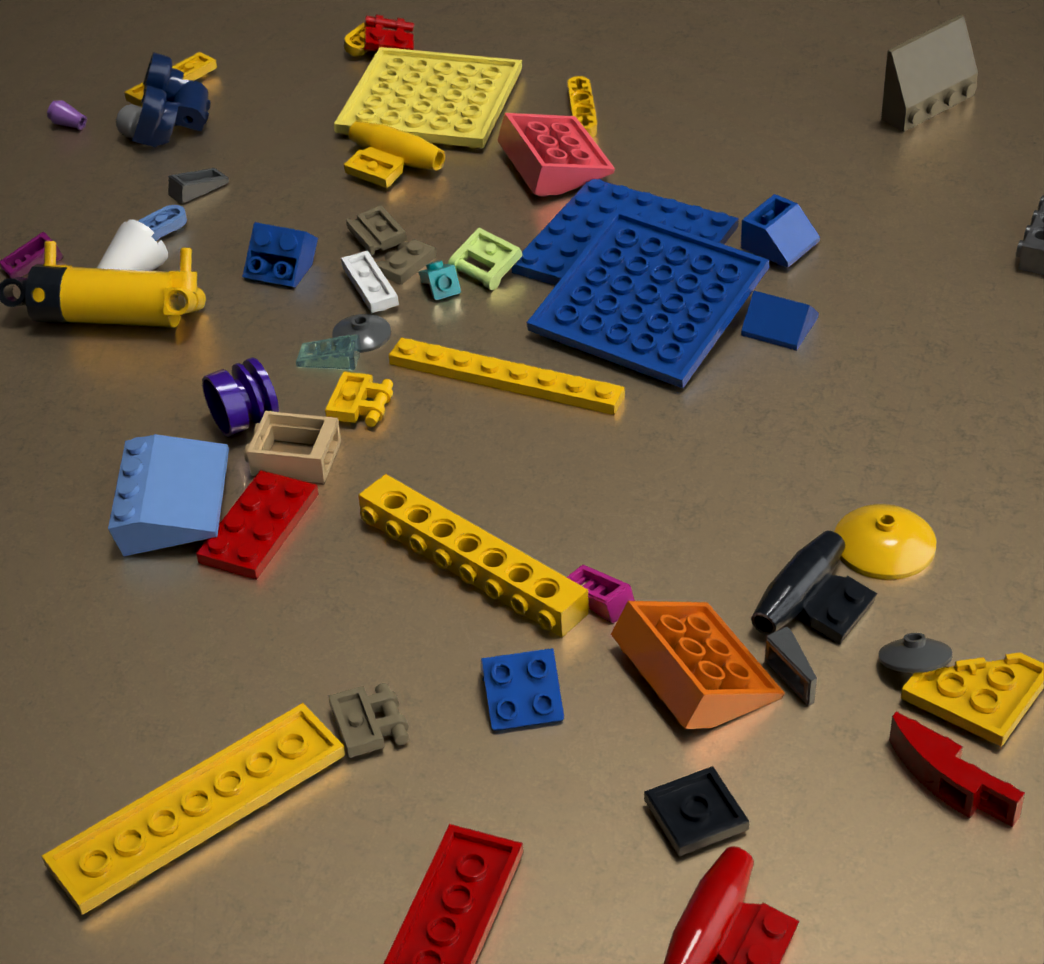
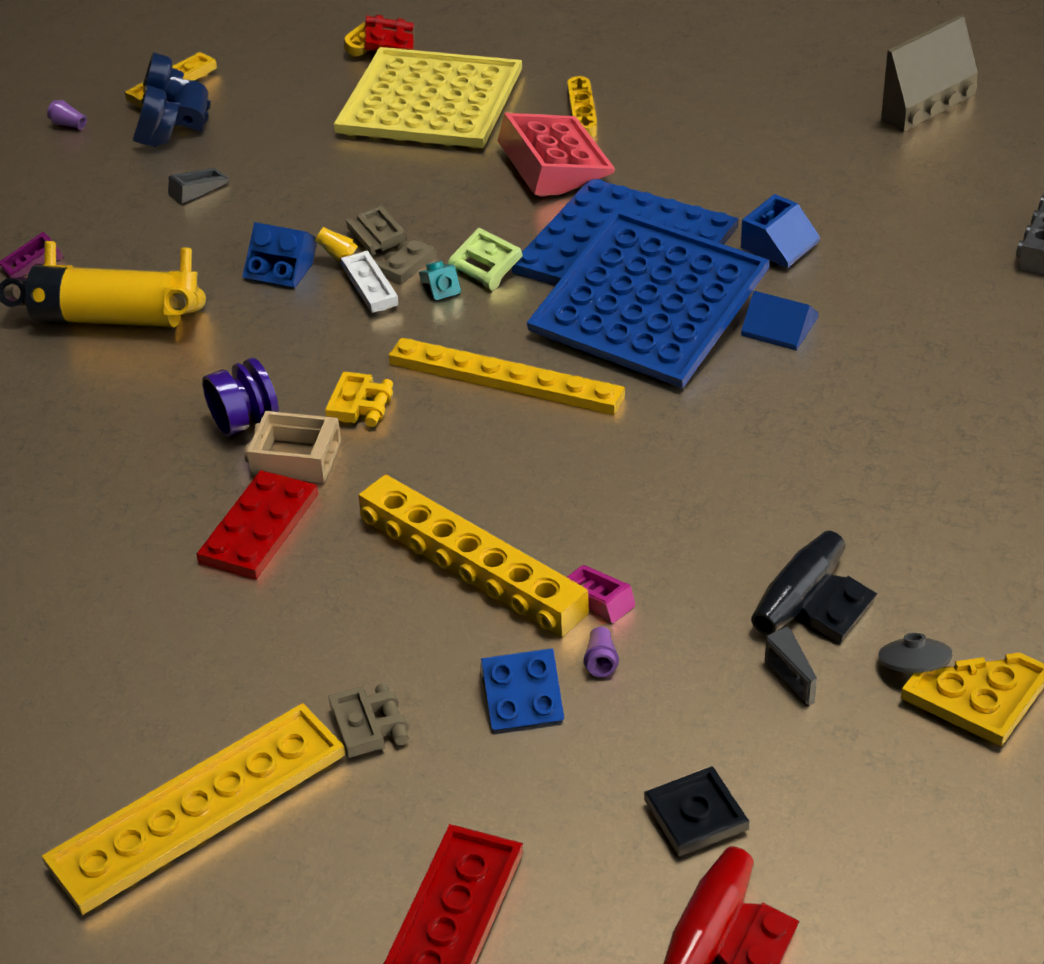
white cone [97,219,168,271] -> none
medium blue slope [108,434,229,556] -> none
light grey head [116,104,142,139] -> none
medium blue plate [139,205,187,241] -> none
clear light blue slope [296,335,361,370] -> none
dark grey dish [332,314,391,353] -> none
yellow plate [344,121,445,188] -> none
orange slope [611,601,785,729] -> none
yellow dish [834,504,936,580] -> none
red slope [889,711,1025,827] -> none
none -> yellow cone [314,226,358,263]
none -> medium lavender cone [583,627,619,677]

